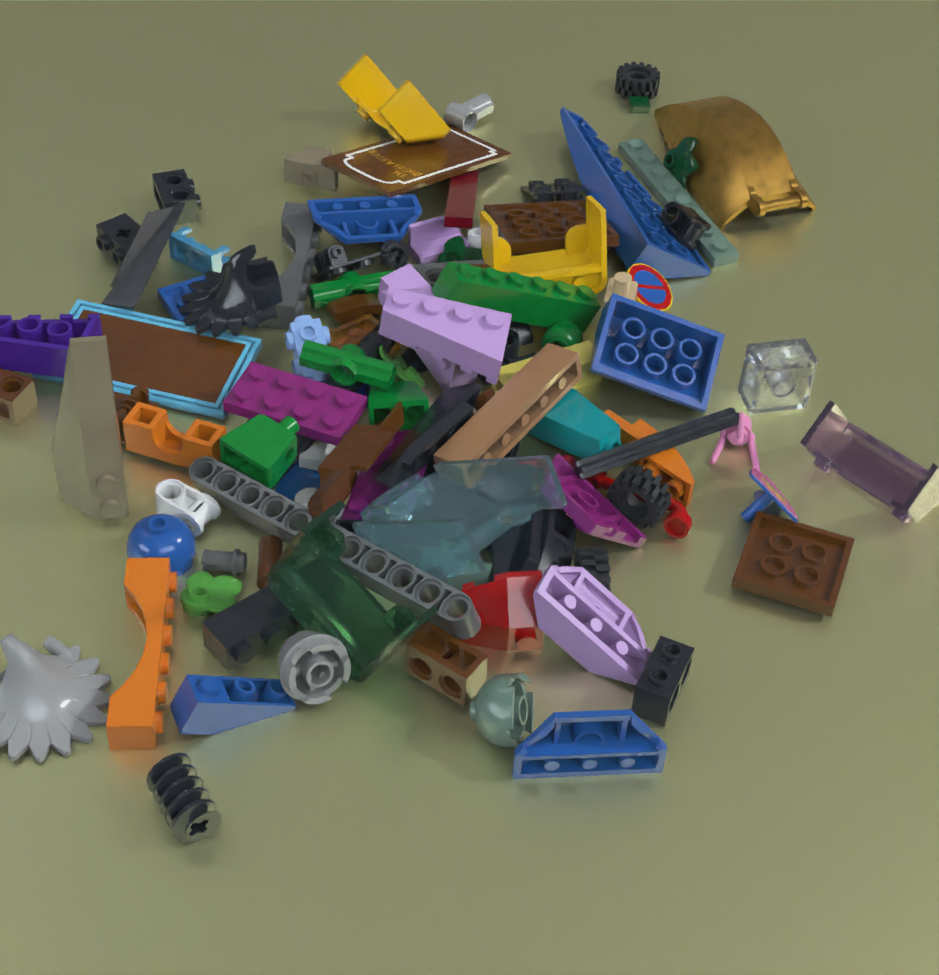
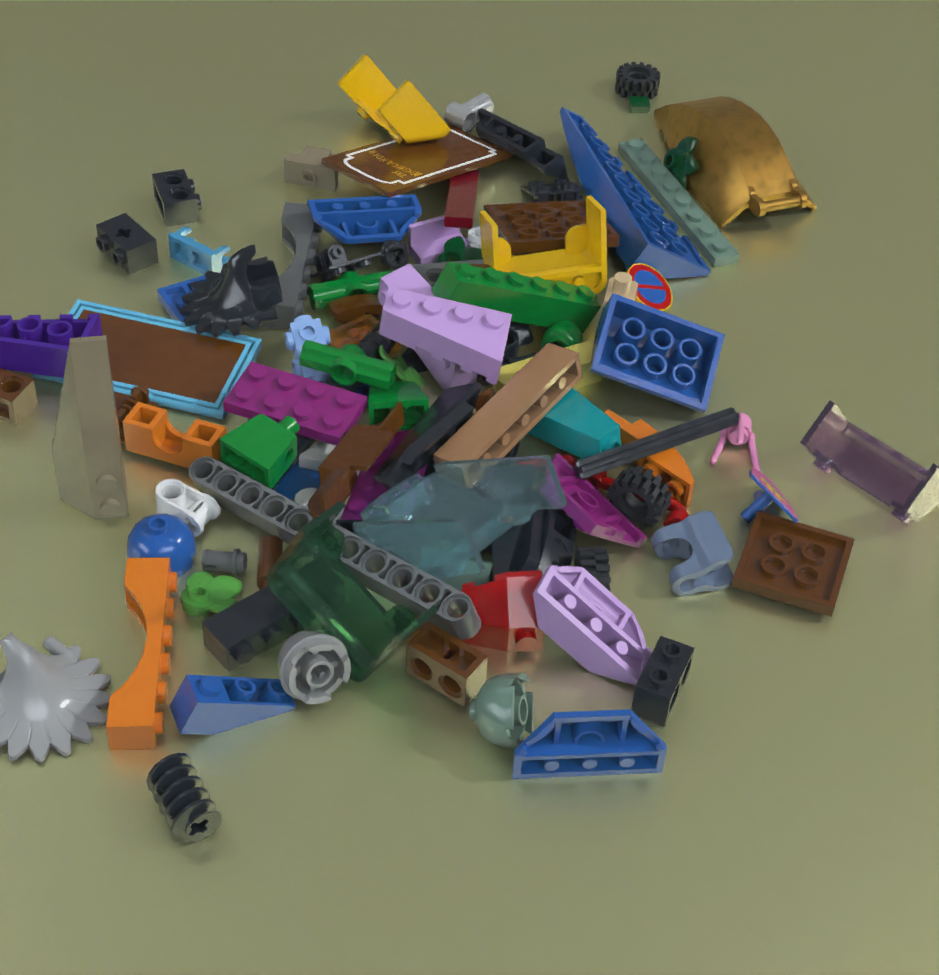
black wedge [102,202,186,311] -> none
black piece [661,202,711,250] -> none
clear brick [738,338,818,414] -> none
none -> black wedge [476,108,568,178]
none -> sand blue piece [651,511,734,596]

